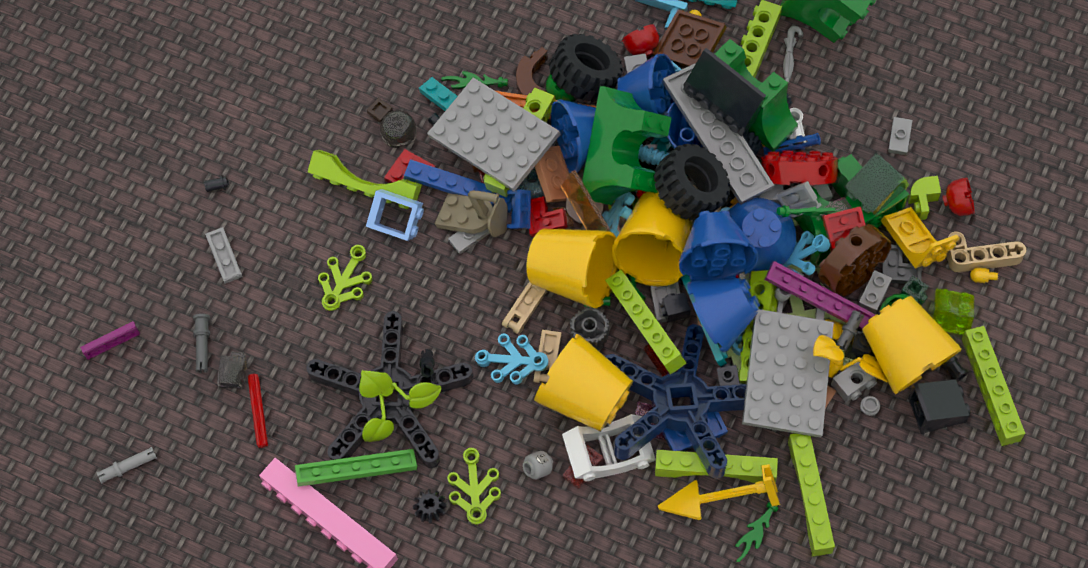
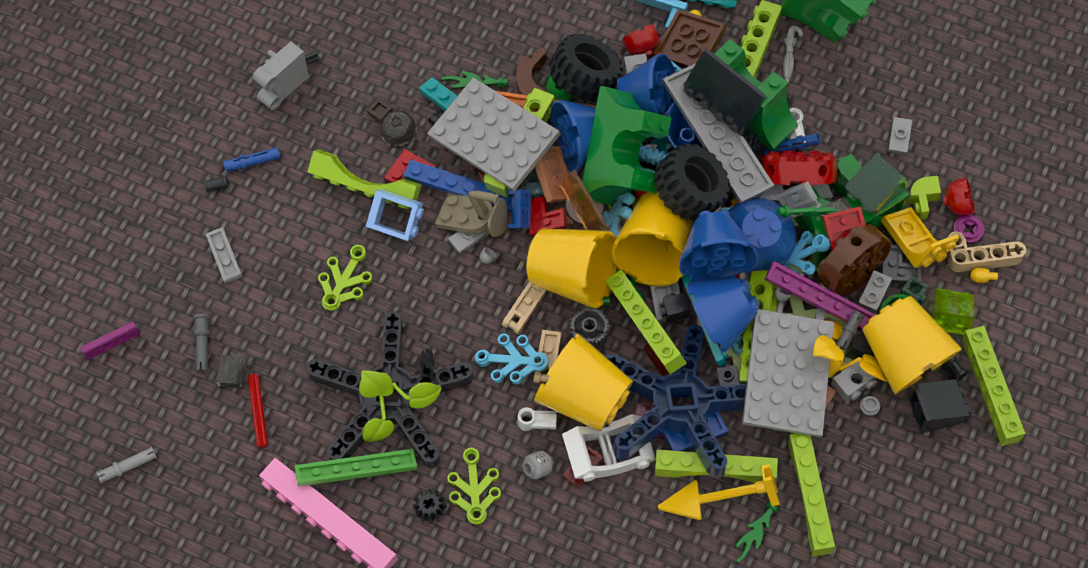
none -> blue pin [223,147,280,172]
none -> light grey piece [253,41,320,110]
none -> light grey hinge [480,247,496,264]
none -> white piece [517,407,556,431]
none -> magenta gear [953,215,984,244]

